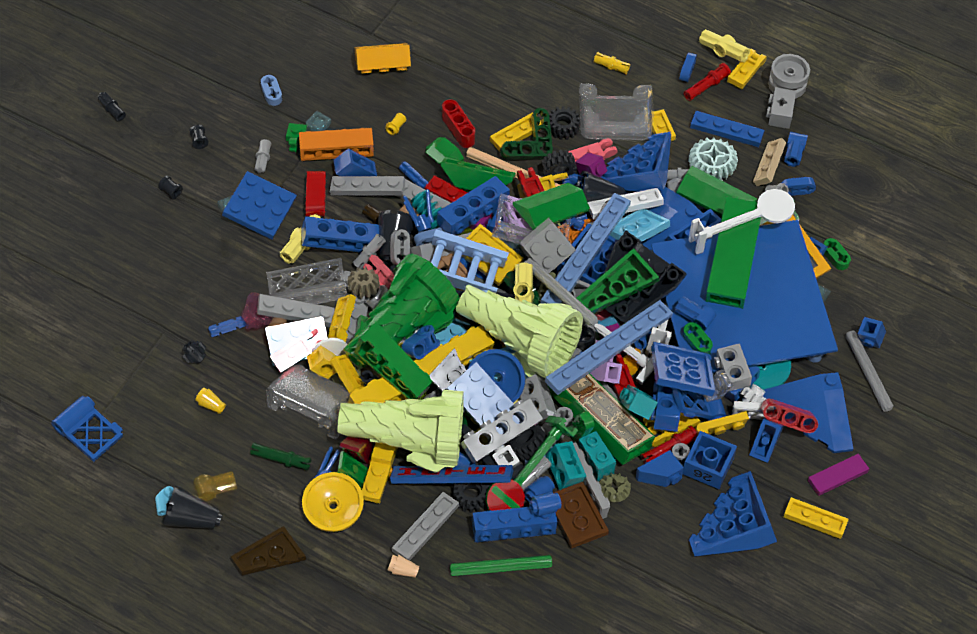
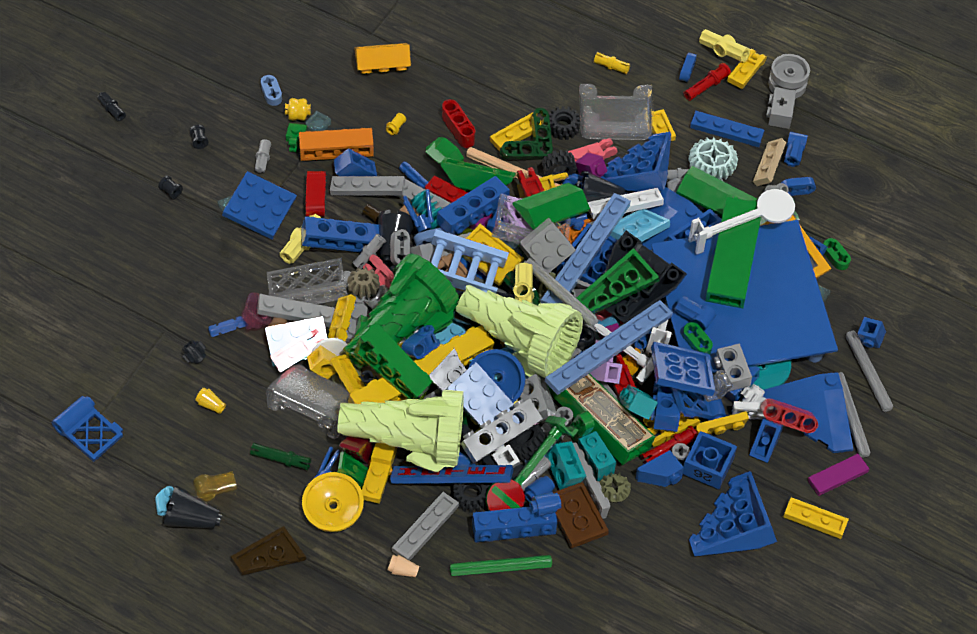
none -> yellow piece [285,98,311,121]
none -> light grey axle [839,372,870,458]

